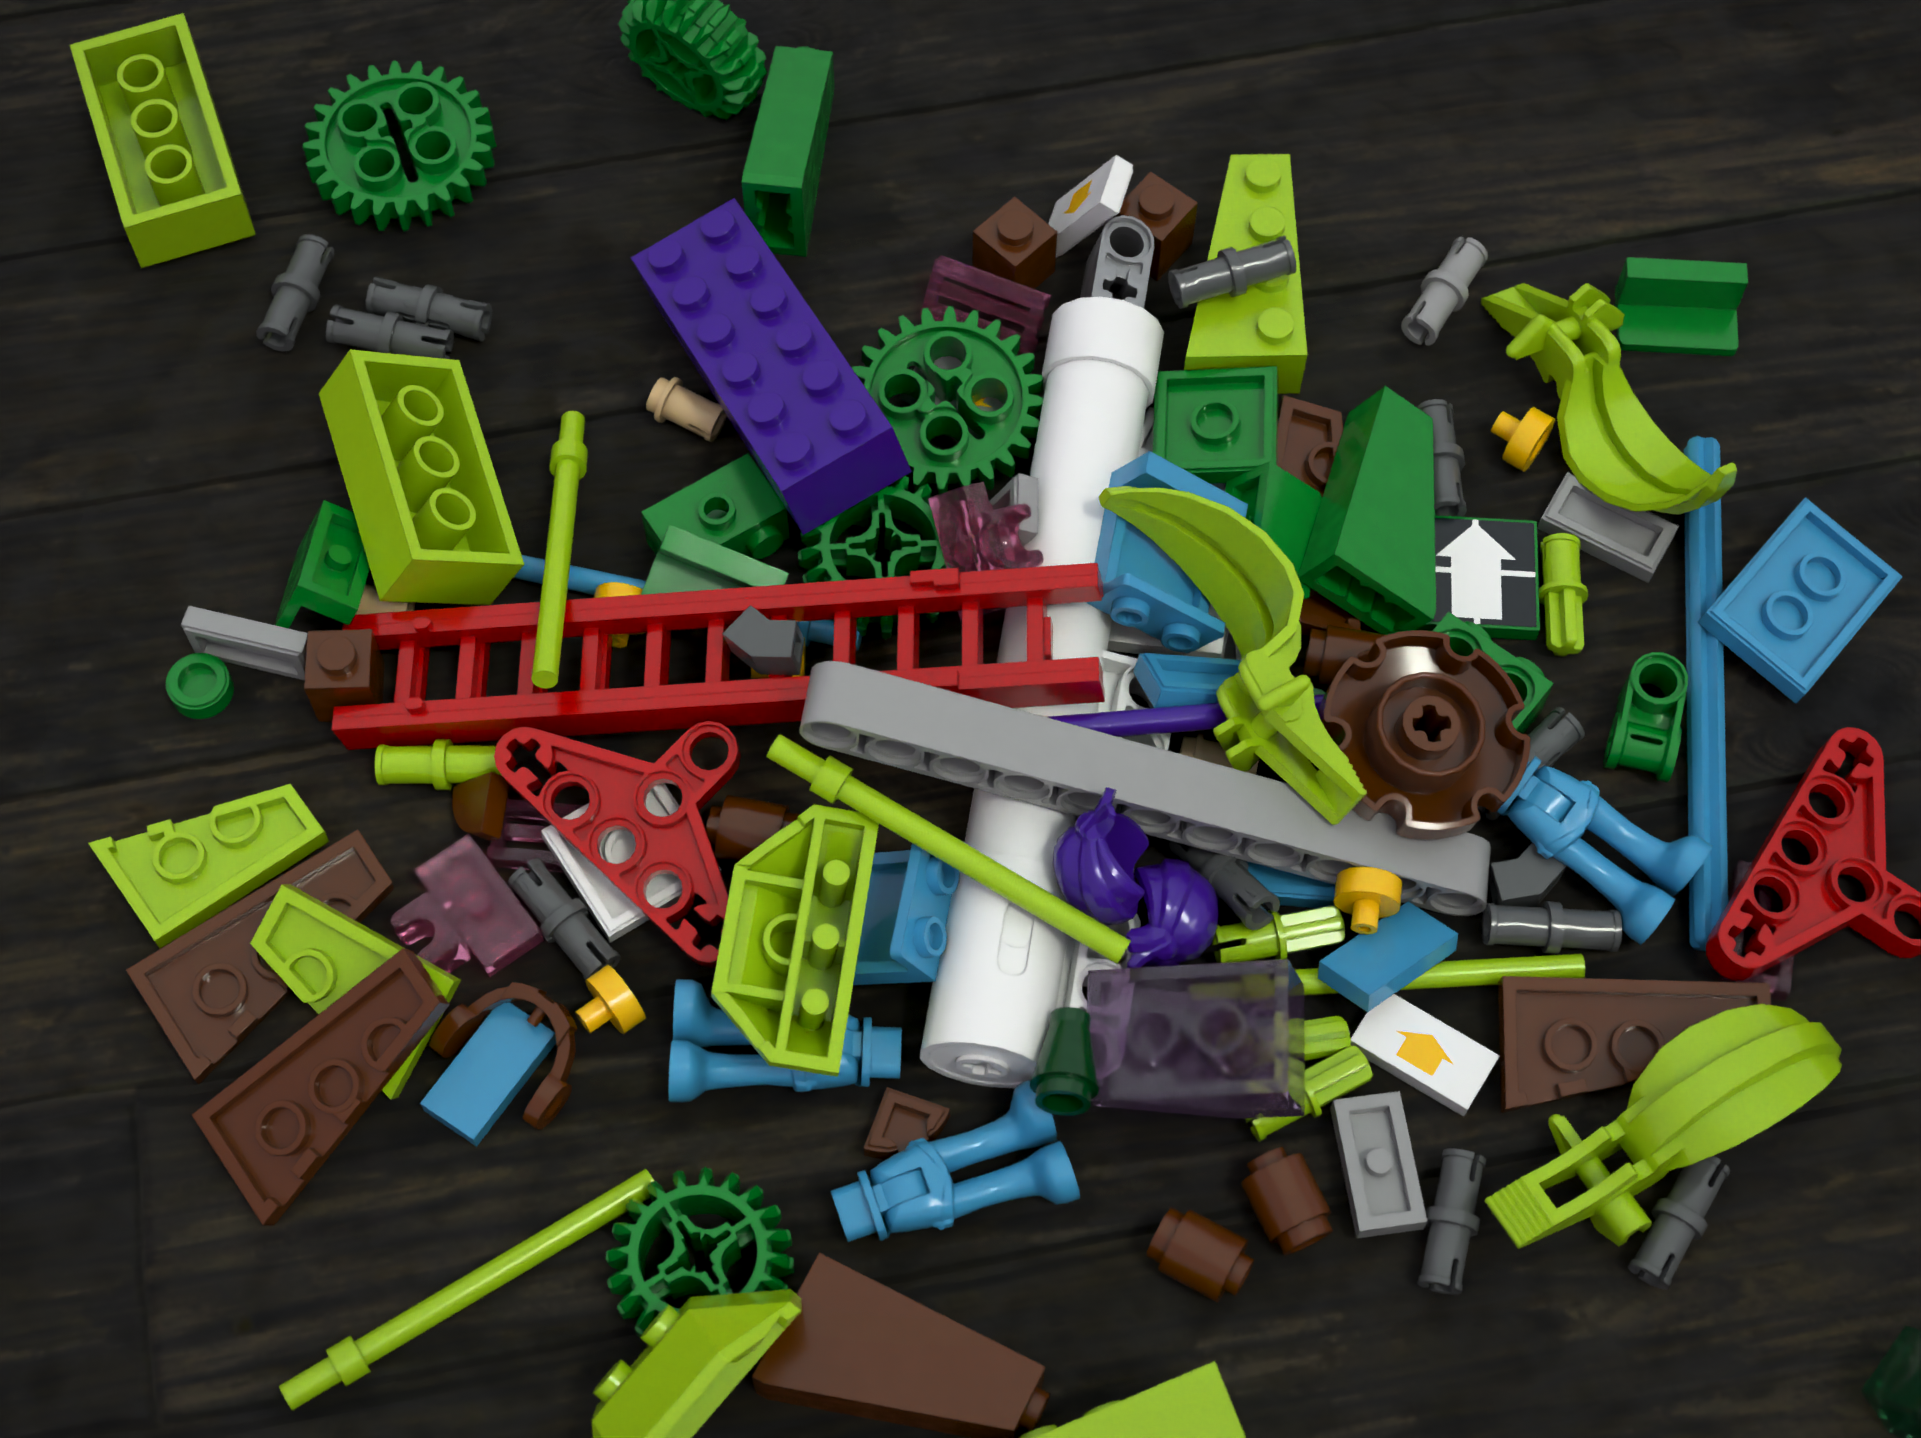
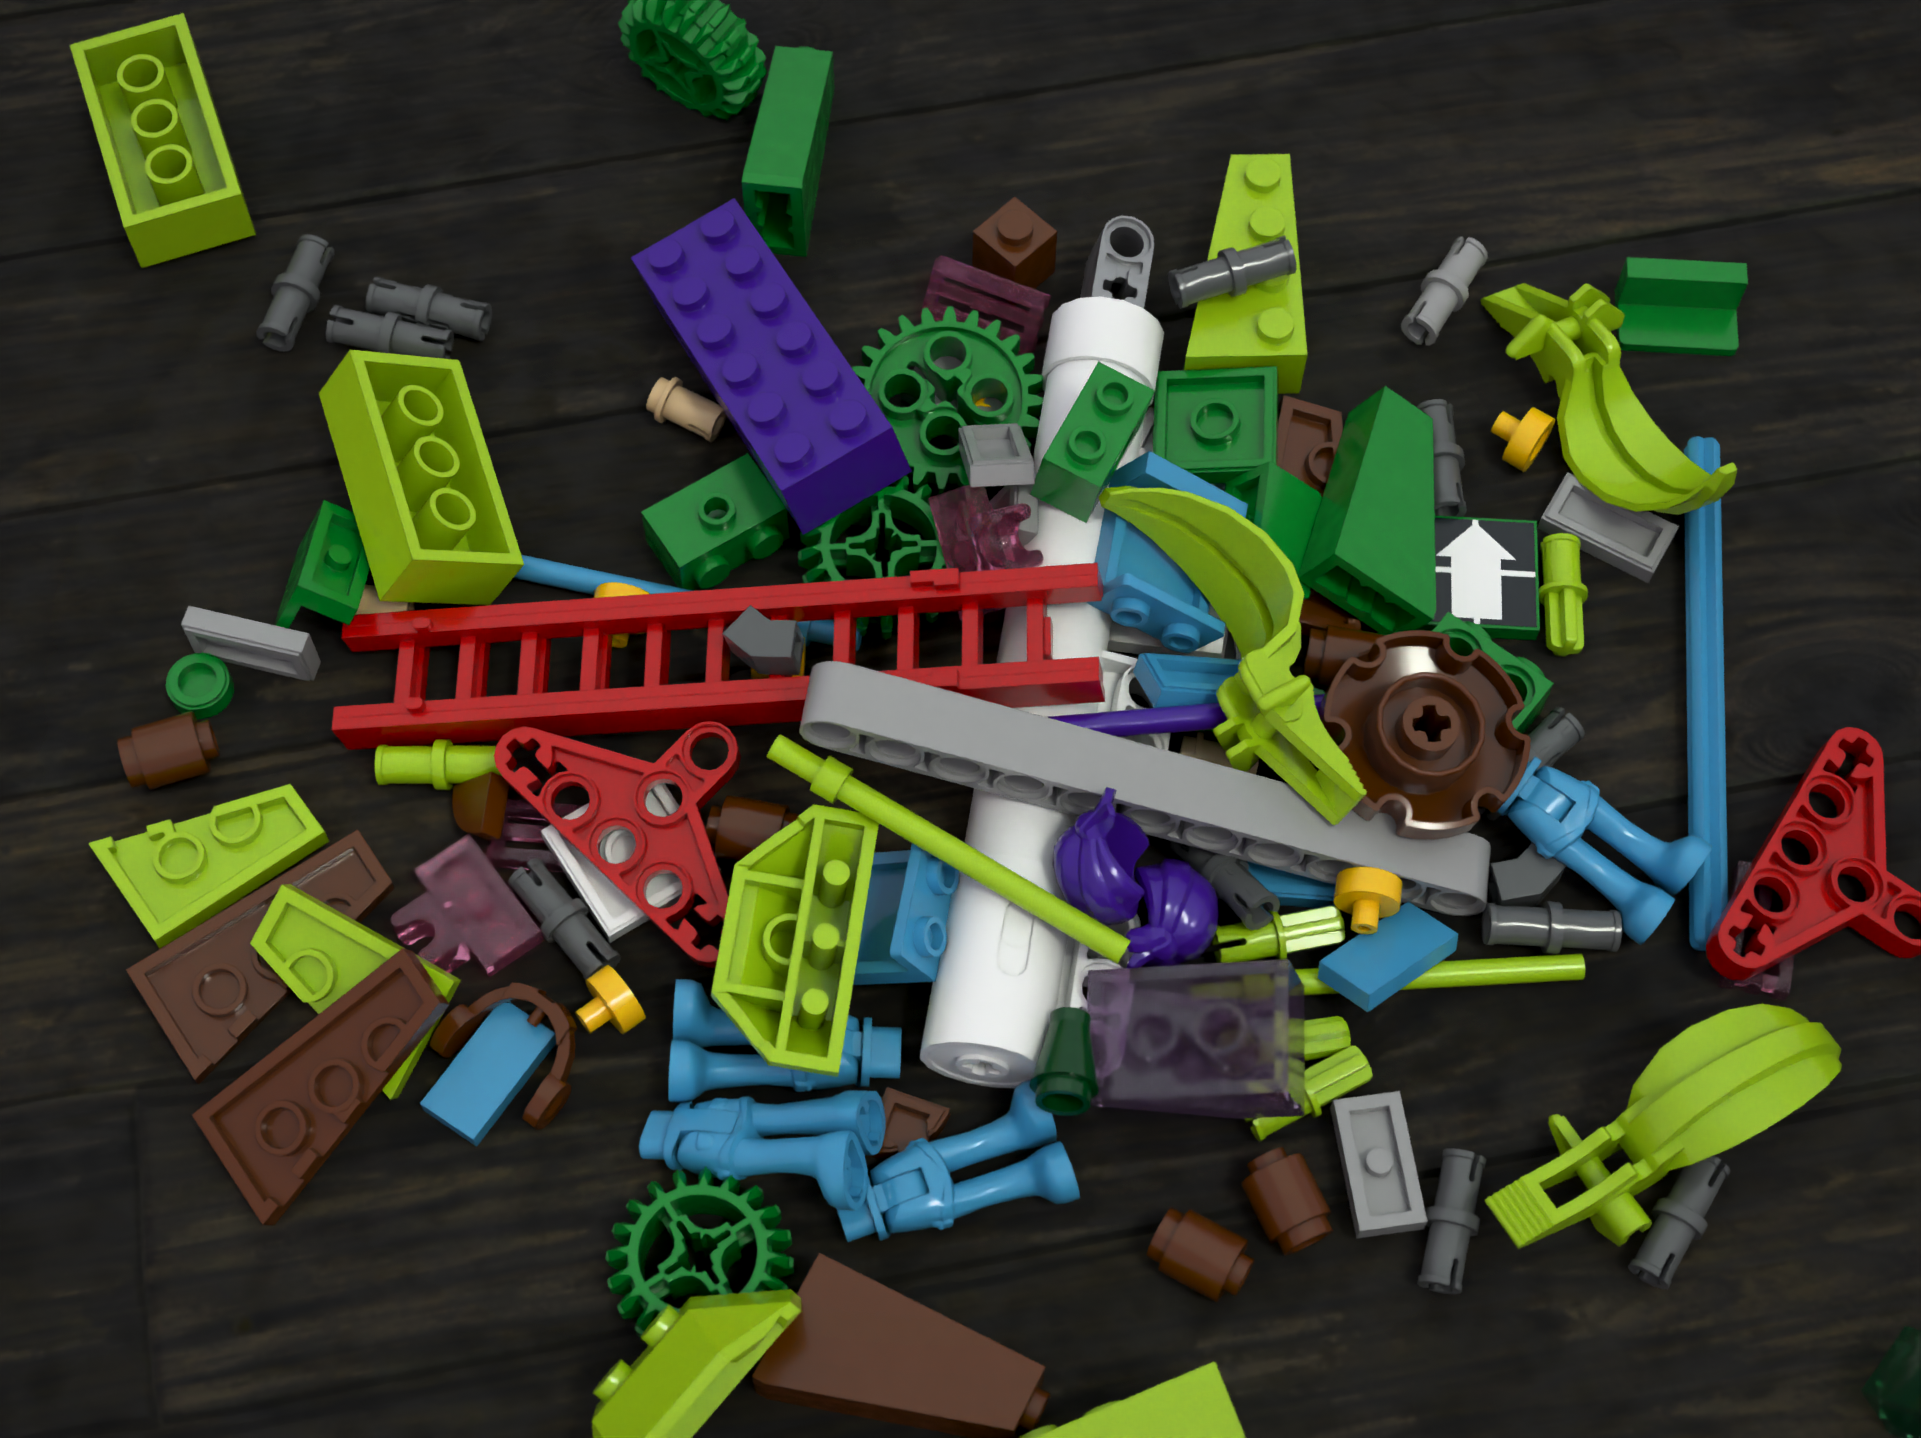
lime bar [279,1169,654,1410] -> none
green gear [303,61,496,231] -> none
reddish brown brick [304,629,385,722] -> none
lime bar [532,411,588,689] -> none
green panel [641,525,789,595] -> none
white tile [1048,155,1133,258] -> none
reddish brown brick [1114,172,1198,281] -> none
white tile [1350,994,1499,1117] -> none
reddish brown wing [1498,976,1771,1113] -> none
green piece [1603,652,1688,783] -> none
dark azure tile [1697,497,1903,704] -> none
none -> reddish brown brick [117,711,220,789]
none -> dark azure piece [639,1090,886,1211]
none -> light grey tile [958,423,1035,487]
none -> green brick [1030,361,1155,523]

